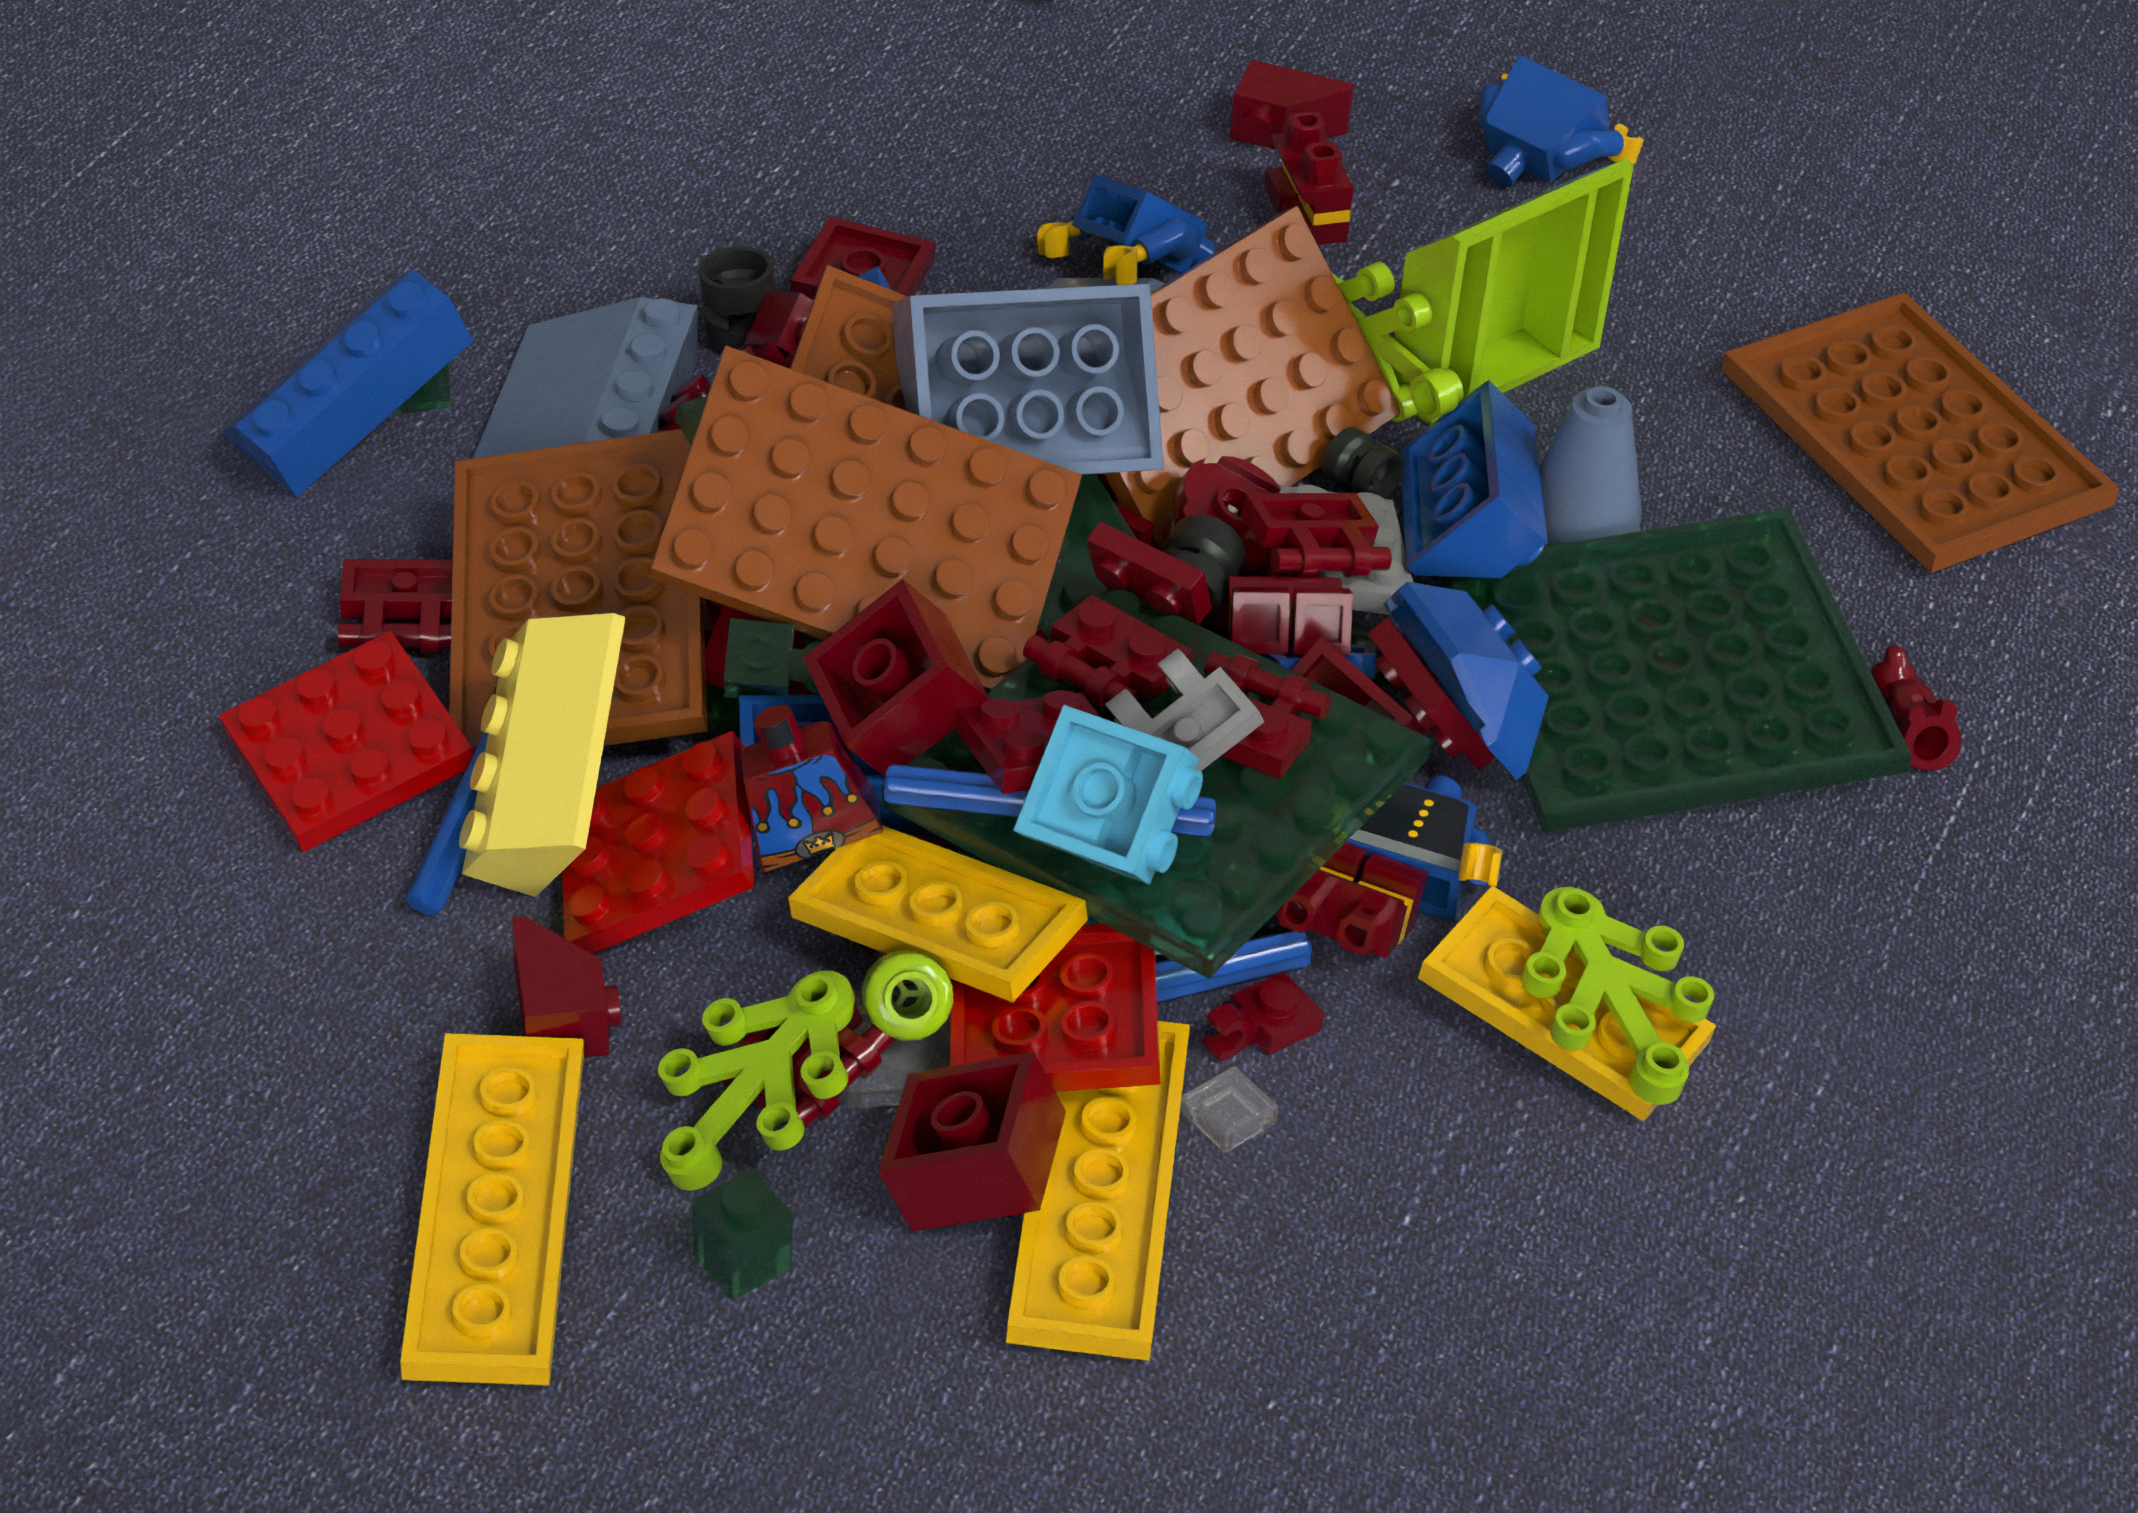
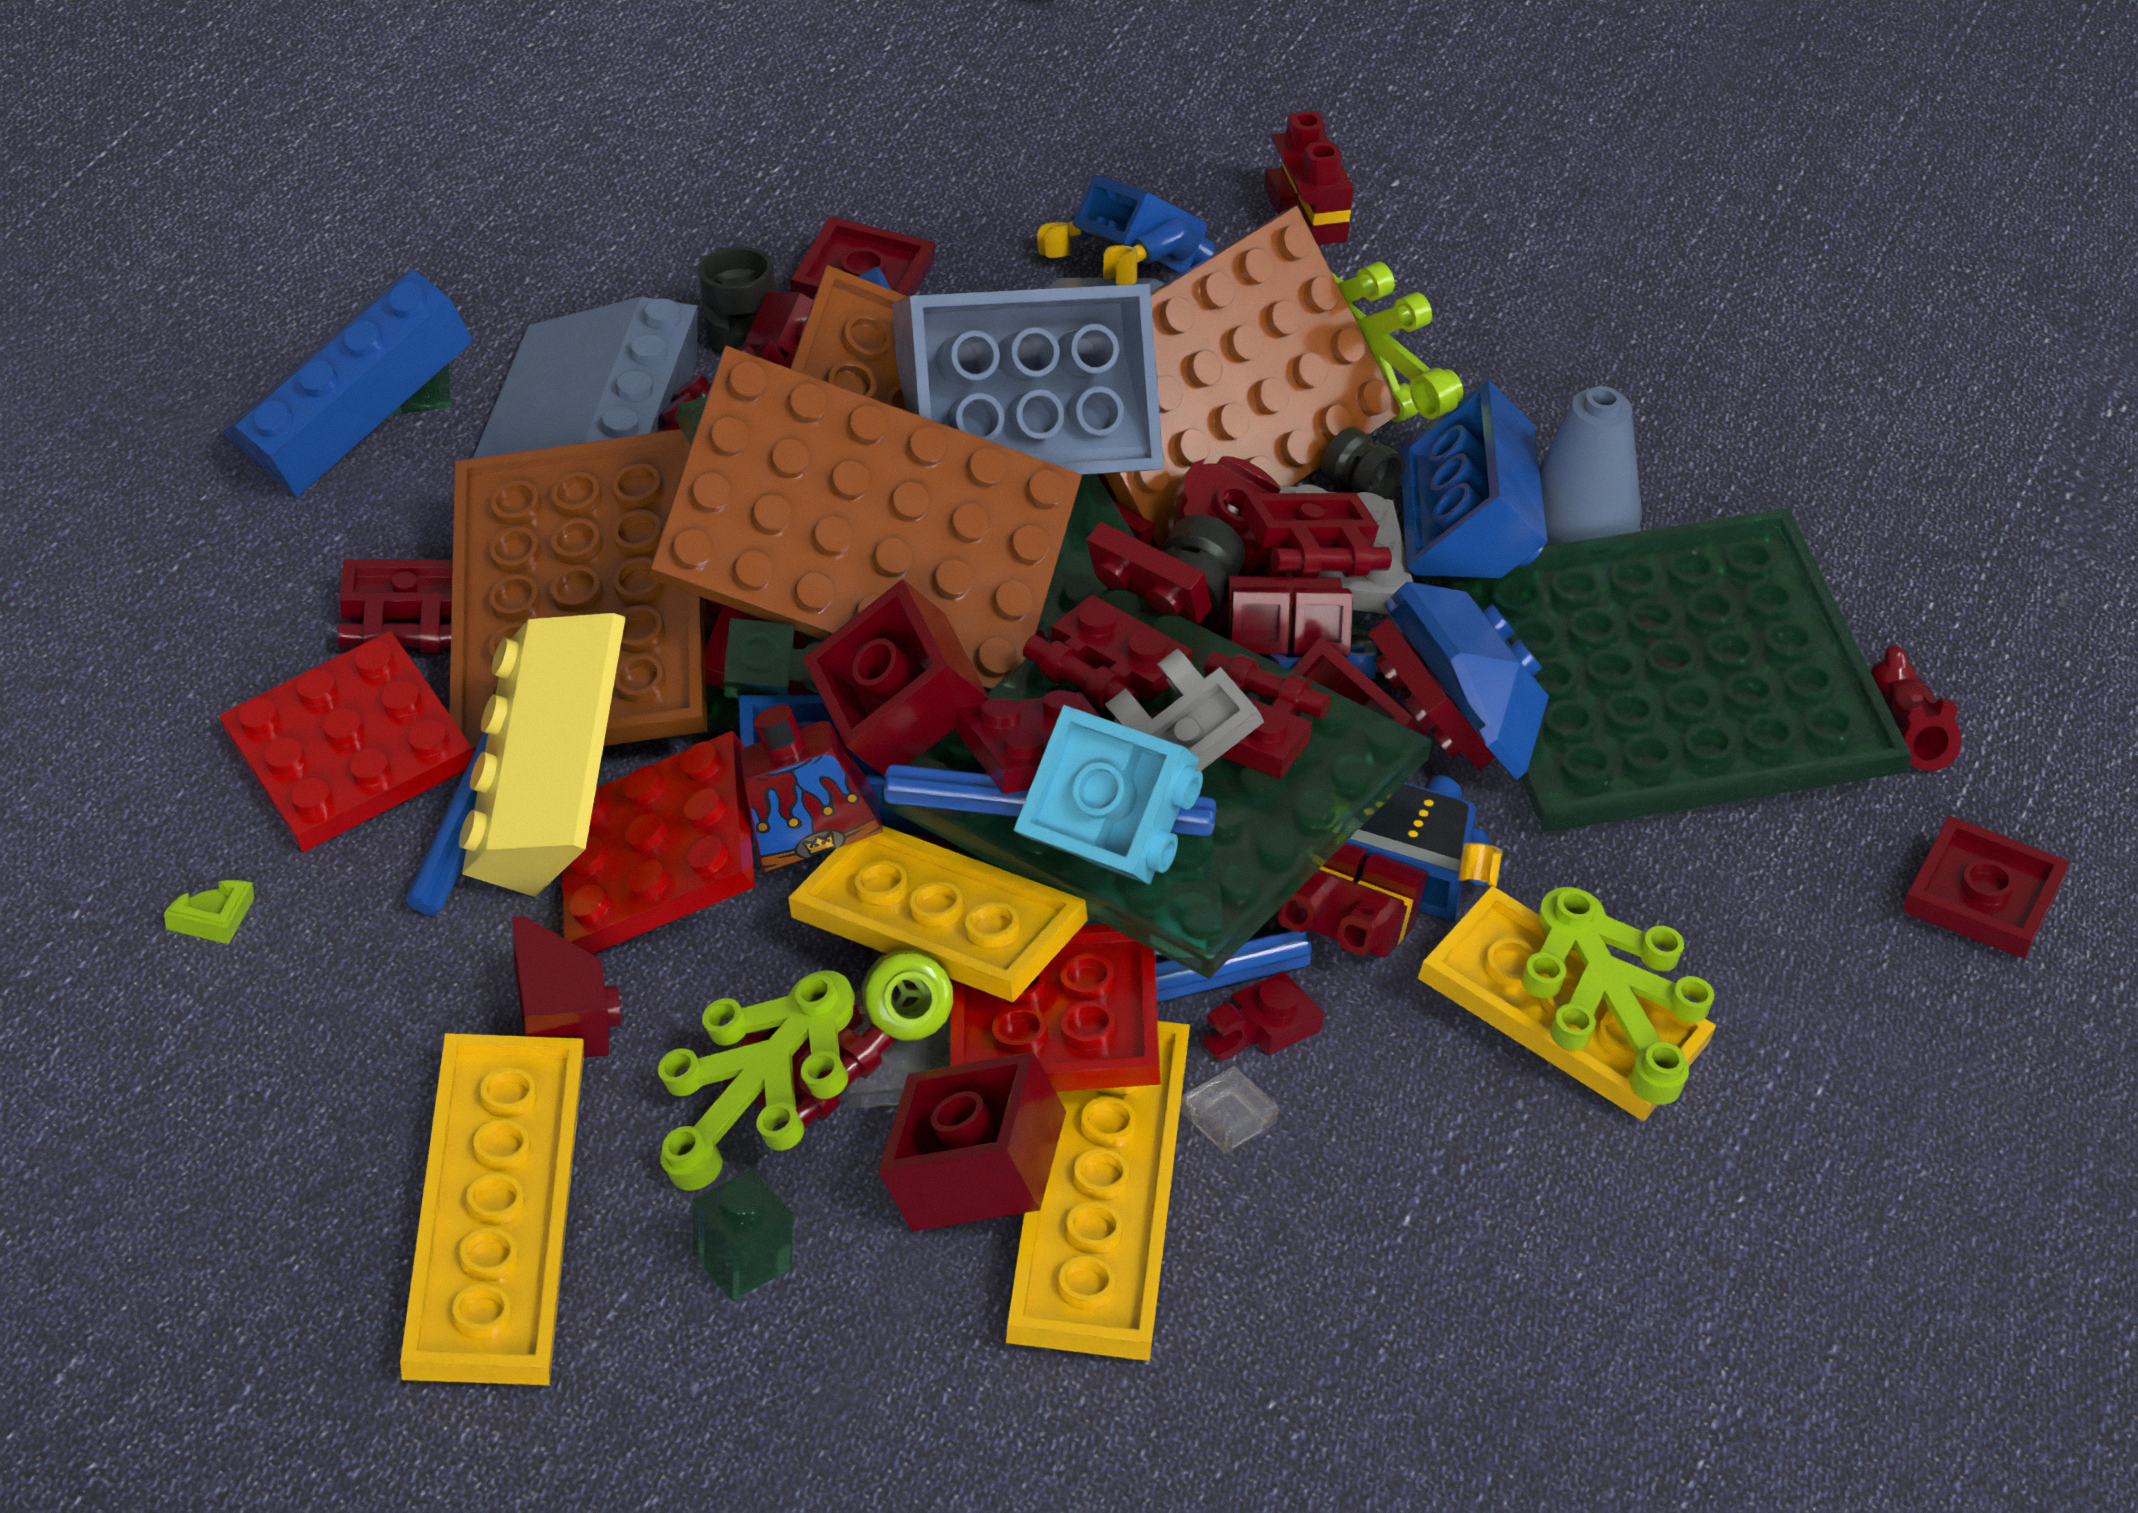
dark red slope [1229,60,1355,150] -> none
lime slope [1391,159,1634,426] -> none
blue torso [1479,55,1644,187] -> none
dark orange plate [1721,292,2120,573] -> none
none -> lime tile [164,880,254,944]
none -> dark red plate [1902,815,2071,959]

